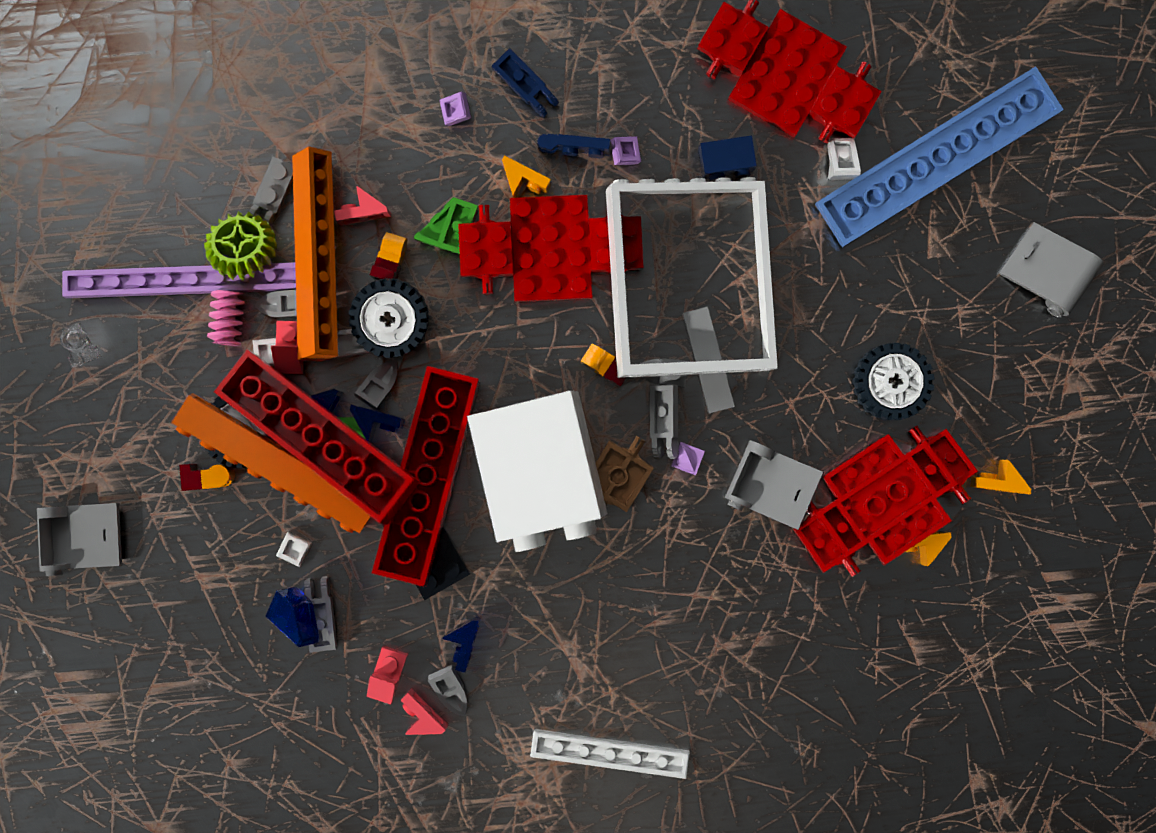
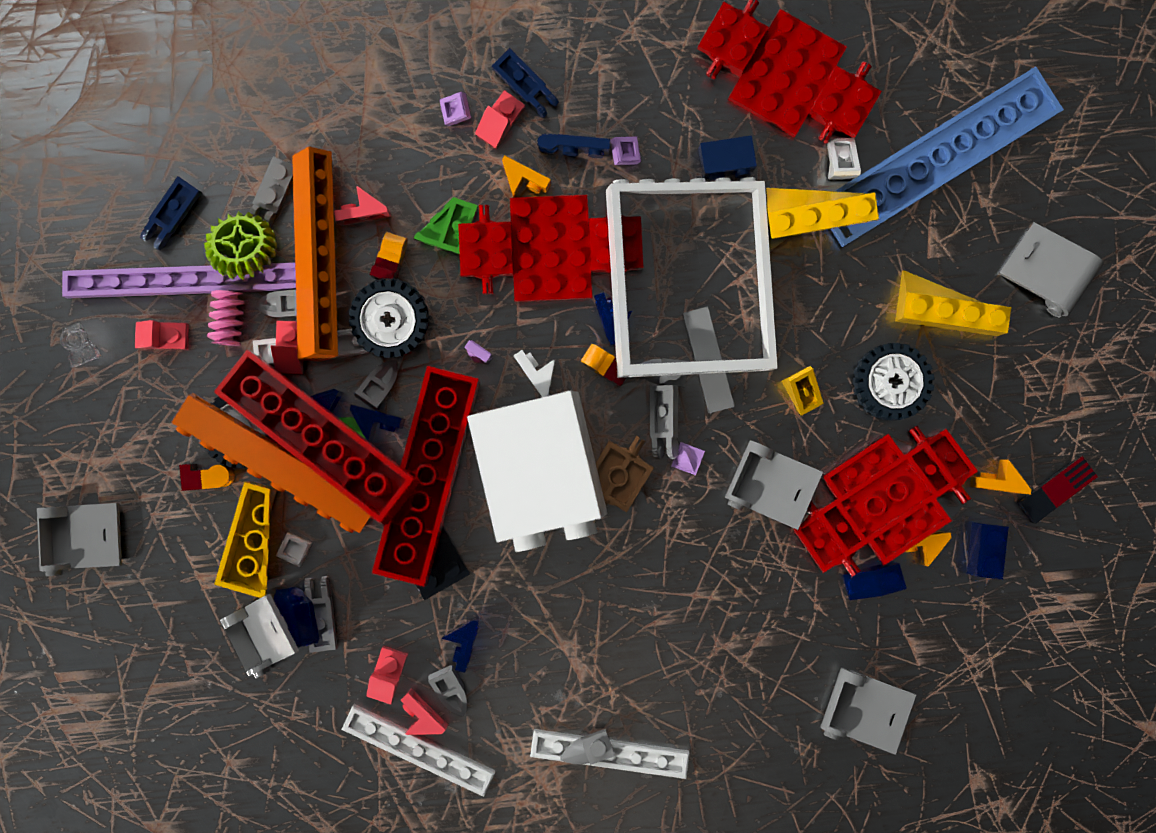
none -> coral slope [135,320,189,350]
none -> dark blue hinge [140,176,202,250]
none -> yellow wedge [214,481,277,598]
none -> light grey door [220,593,299,679]
none -> white tile [341,704,495,797]
none -> lavender tile [464,340,493,365]
none -> coral slope [475,90,526,149]
none -> white slope [514,350,555,398]
none -> light grey plate [560,729,615,765]
none -> clear blue slope [594,292,632,348]
none -> yellow wedge [766,188,879,239]
none -> yellow slope [782,366,824,416]
none -> light grey door [820,667,916,755]
none -> clear blue slope [842,561,907,600]
none -> yellow wedge [895,270,1011,336]
none -> clear blue brick [967,522,1009,580]
none -> tile [1017,456,1098,524]

